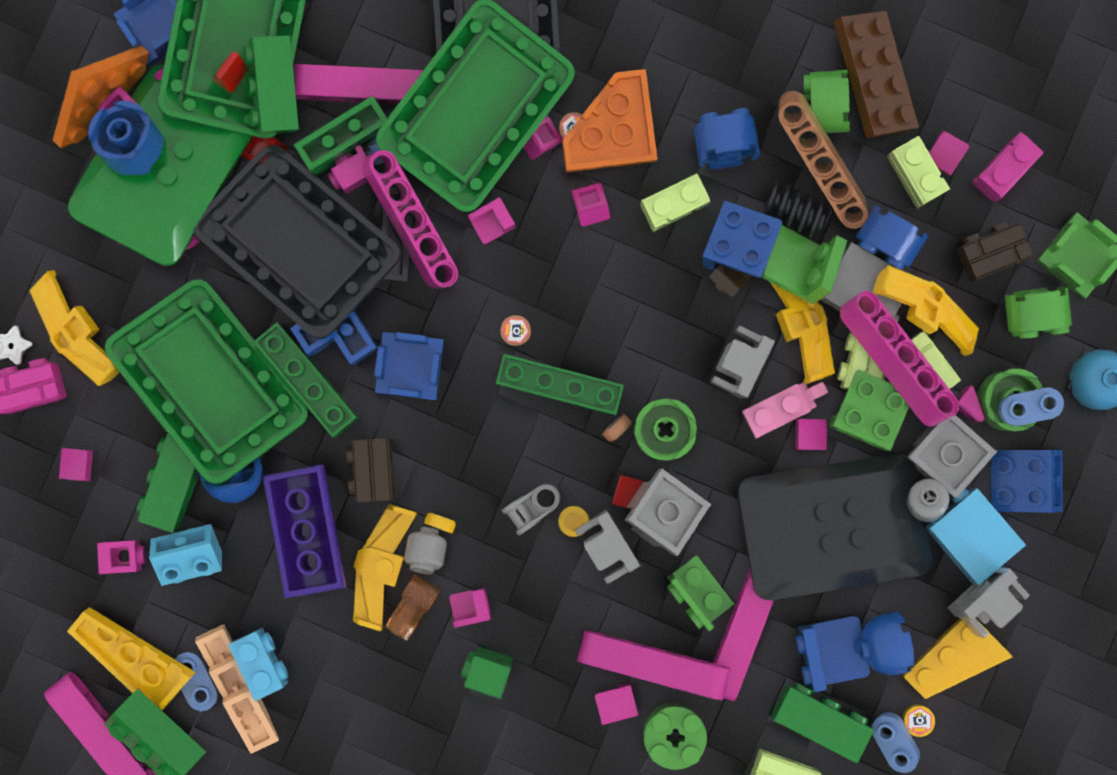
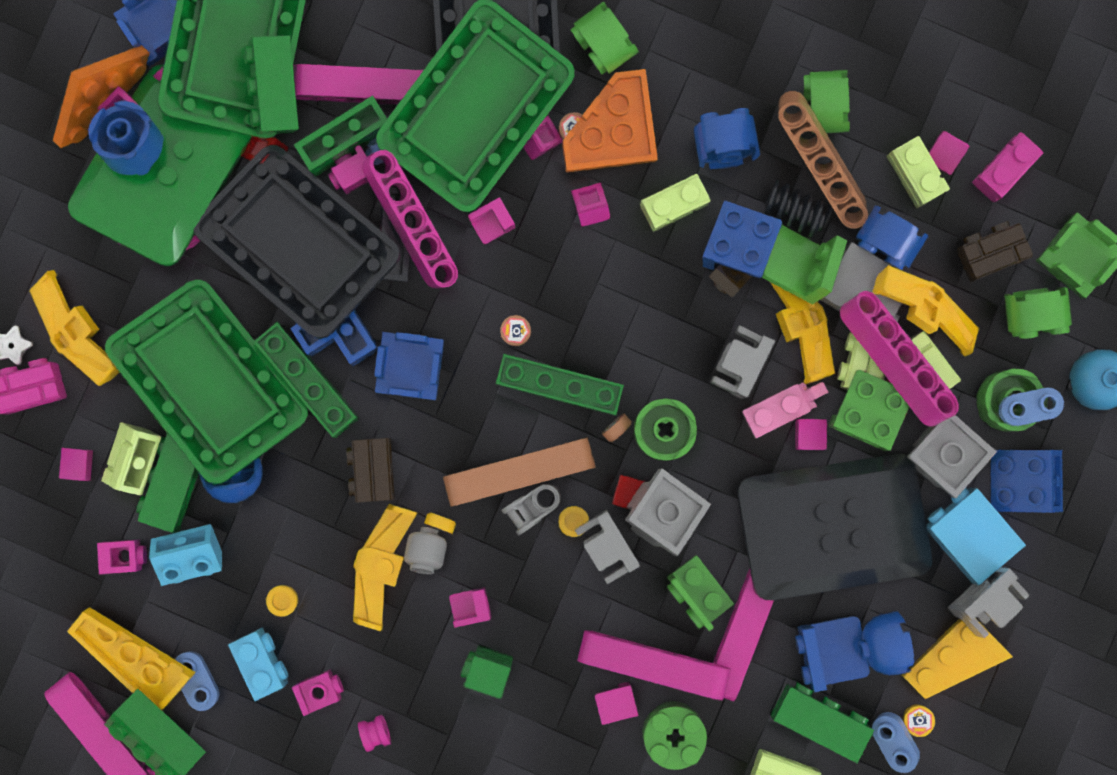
light nougat slope [195,624,279,754] -> none
red slope [213,51,248,93] -> none
dark purple brick [262,464,347,599] -> none
clear orange piece [385,574,441,640] -> none
reddish brown plate [834,11,919,139] -> none
light grey head [907,479,950,522] -> none
dark pink slope [956,385,985,423] -> none
none -> yellowish green brick [101,422,161,495]
none -> yellow tile [266,585,298,617]
none -> dark pink brick [292,669,344,716]
none -> dark pink wheel [358,715,391,752]
none -> nougat beam [443,438,596,507]
none -> bright green brick [571,1,639,75]

